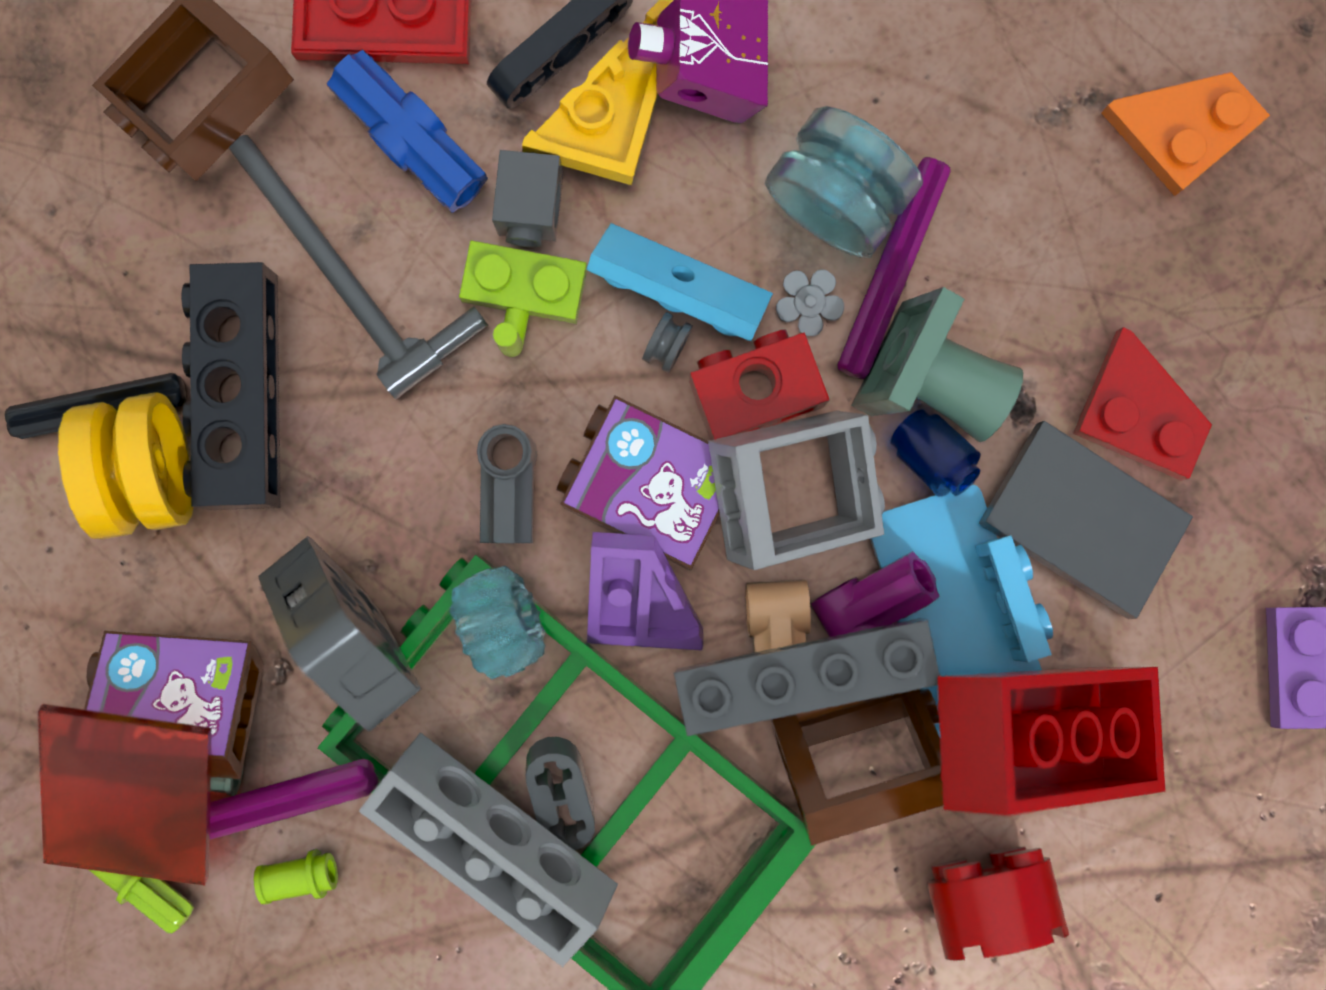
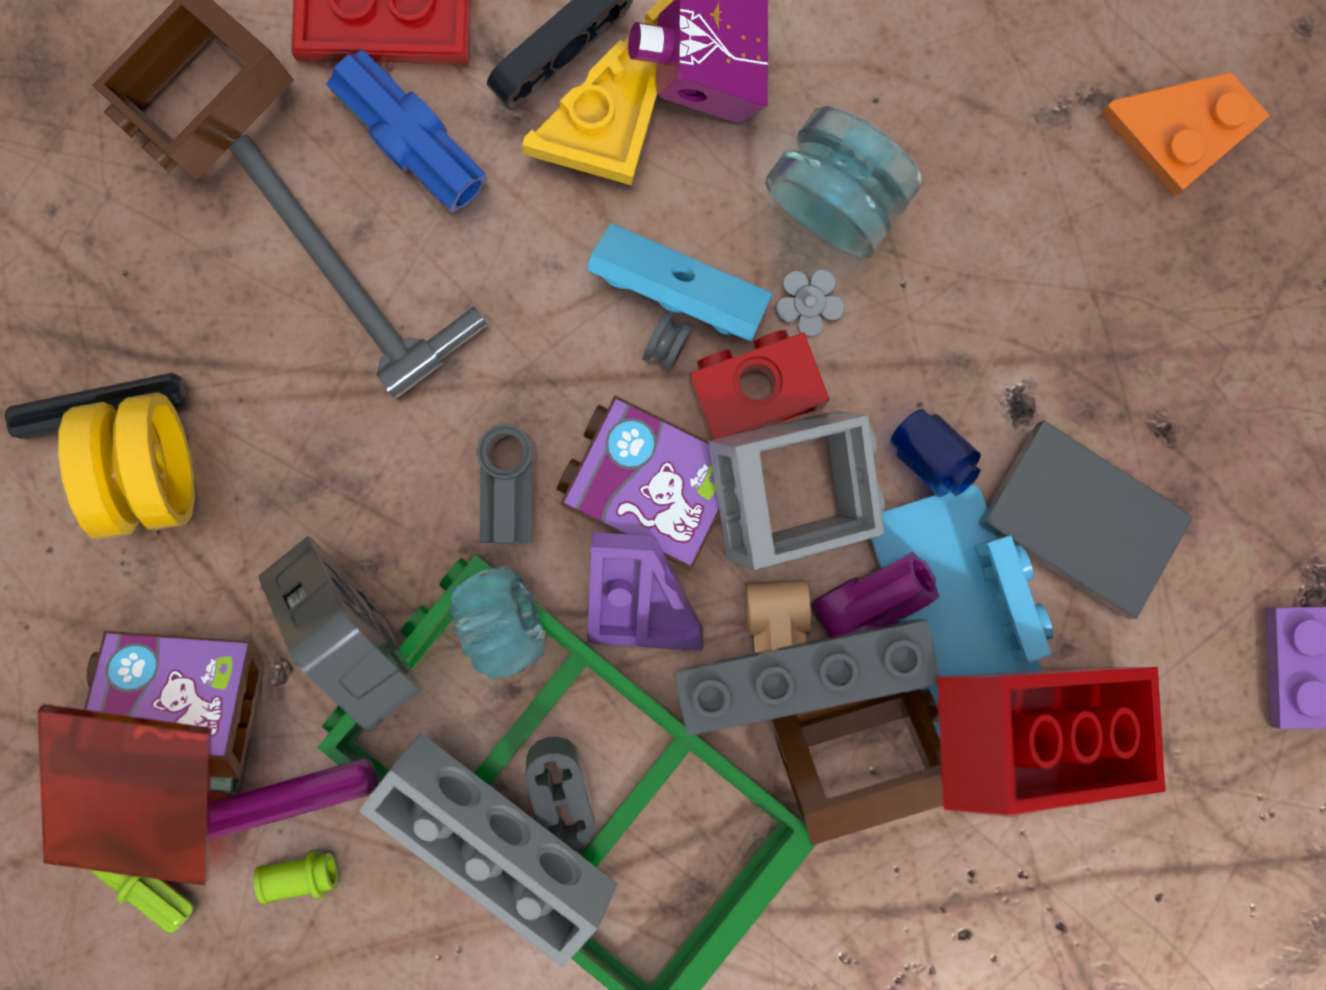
black brick [181,262,281,510] -> none
lime plate [459,240,587,357] -> none
dark grey brick [492,150,564,247] -> none
magenta axle [837,157,951,379] -> none
sand green plant [851,287,1023,442] -> none
red brick [927,846,1069,961] -> none
red wing [1073,327,1212,481] -> none

